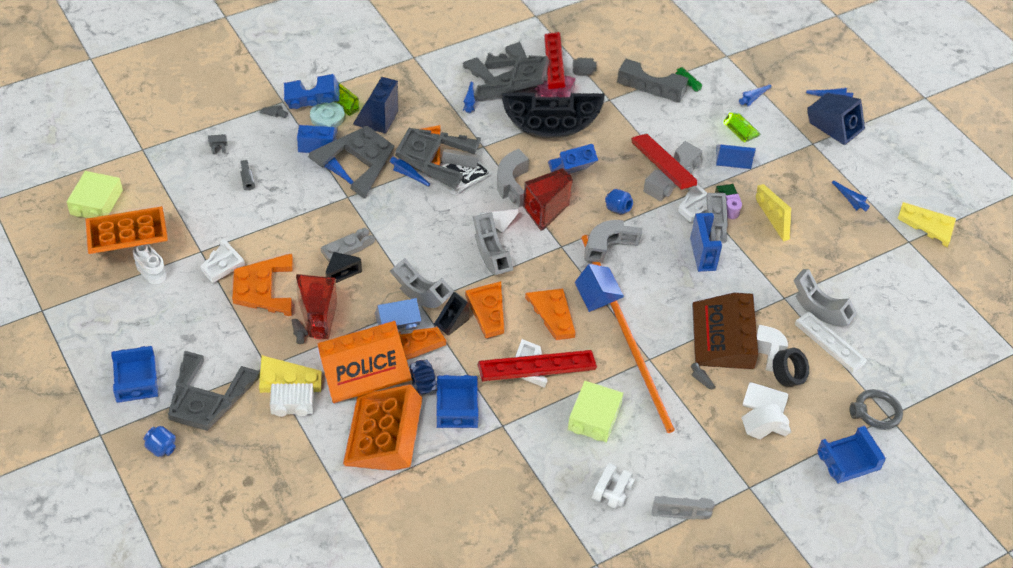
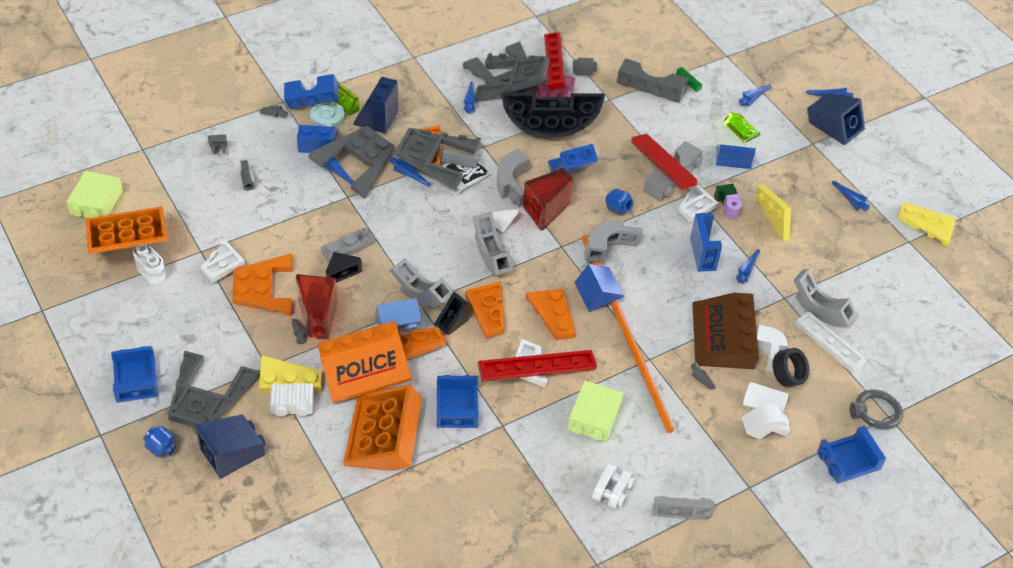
dark blue gear [409,359,437,395] -> none
light grey hinge [706,193,728,242] -> none
none -> dark blue slope [195,414,266,479]
none -> blue piece [736,249,760,283]

